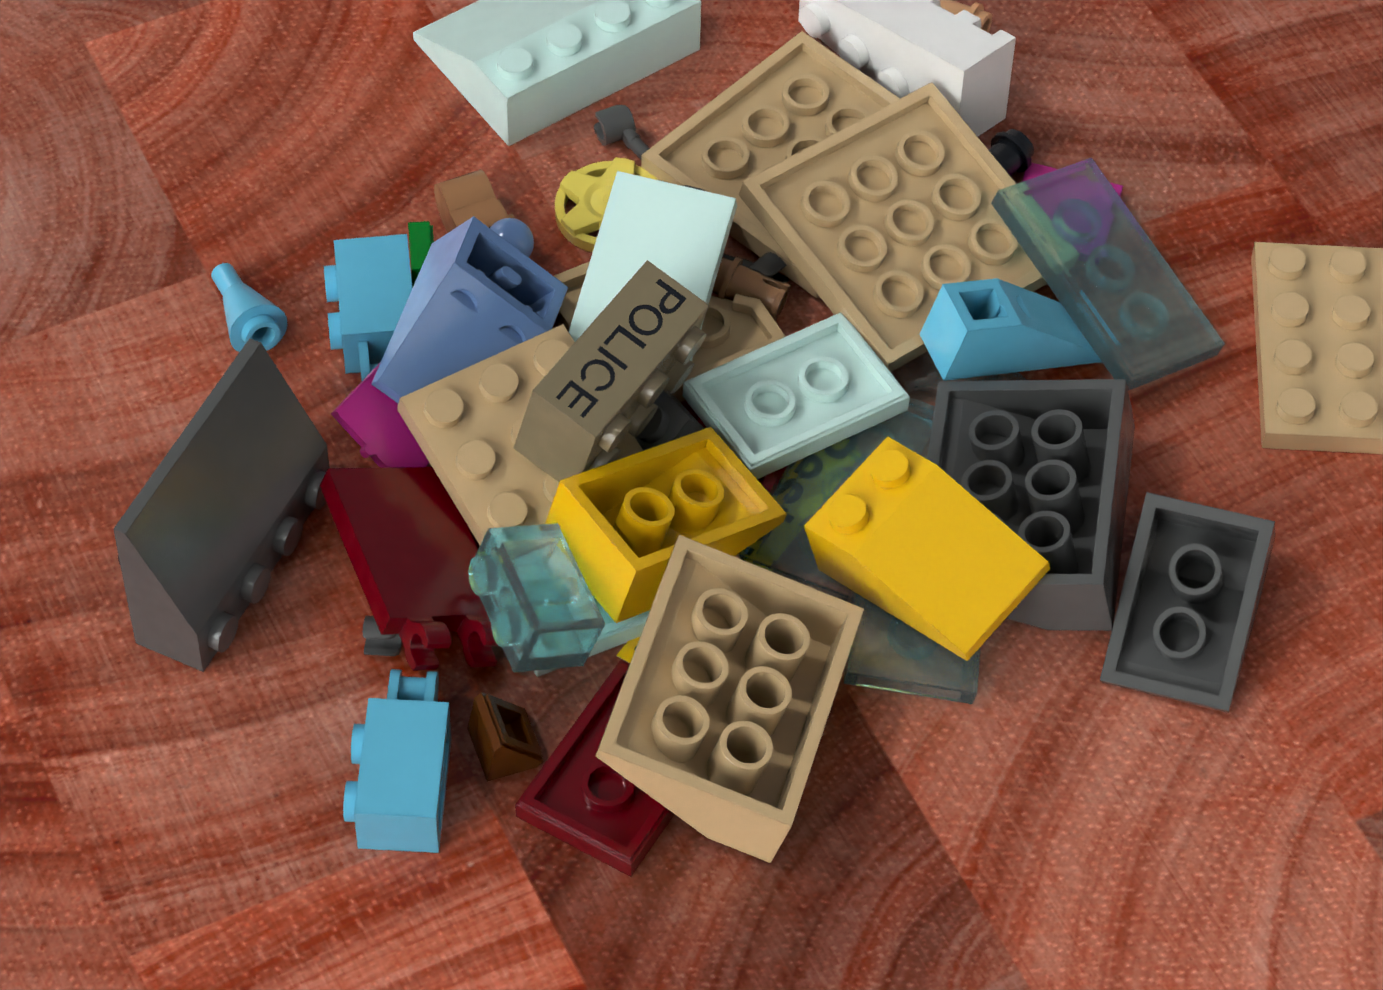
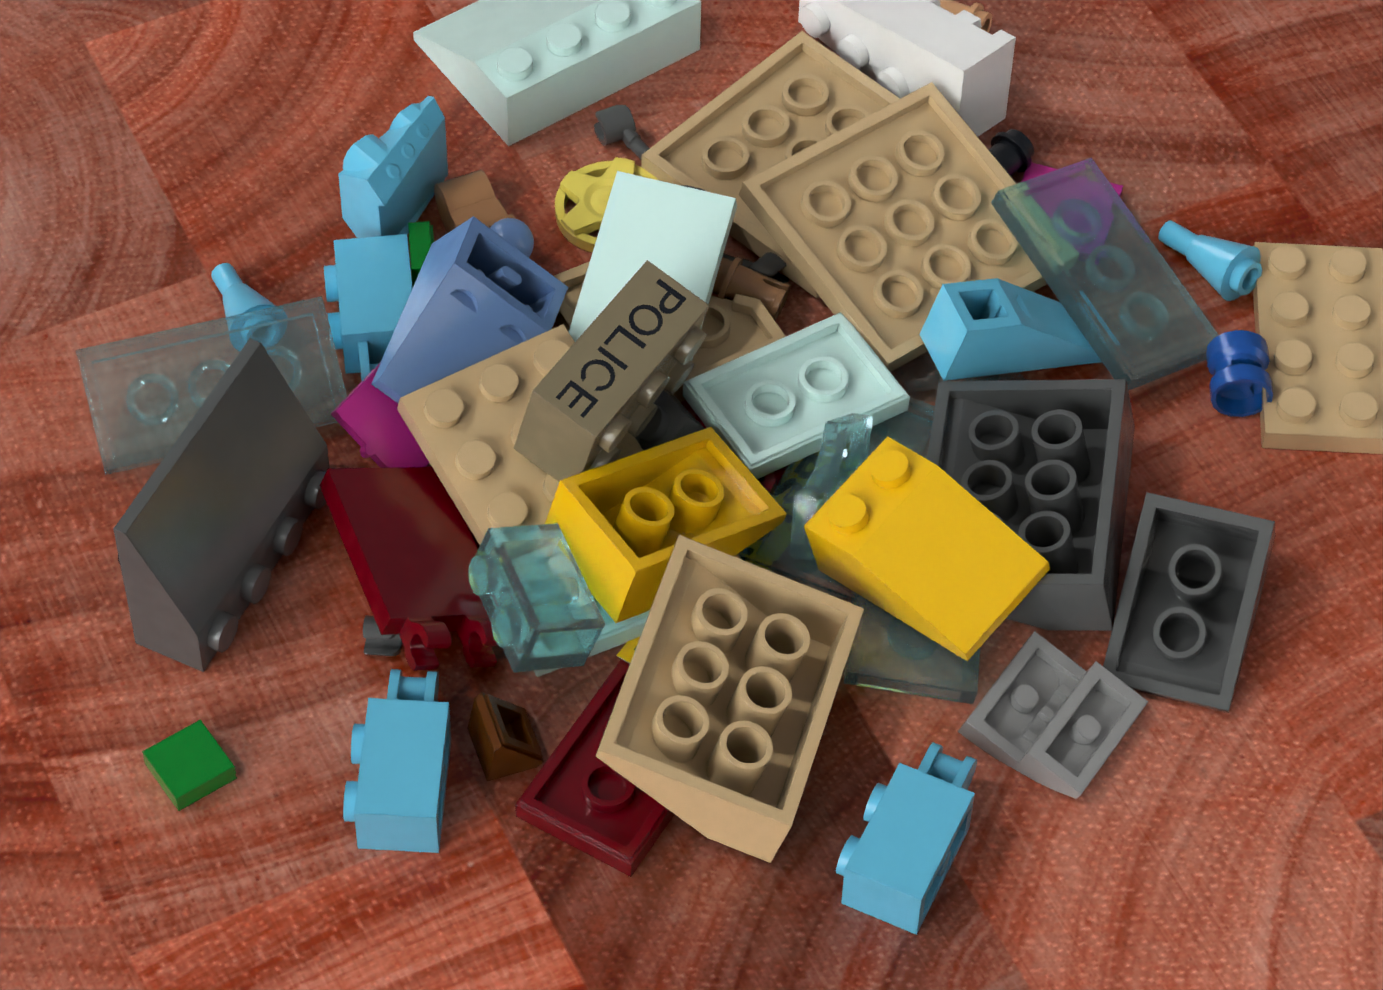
none -> clear light blue tile [76,296,347,475]
none -> green tile [142,719,237,811]
none -> medium azure slope [338,96,448,238]
none -> clear light blue tile [790,413,873,561]
none -> medium azure brick [836,742,977,935]
none -> light grey slope [957,631,1148,799]
none -> medium azure cone [1158,220,1262,301]
none -> blue wheel [1206,330,1273,417]

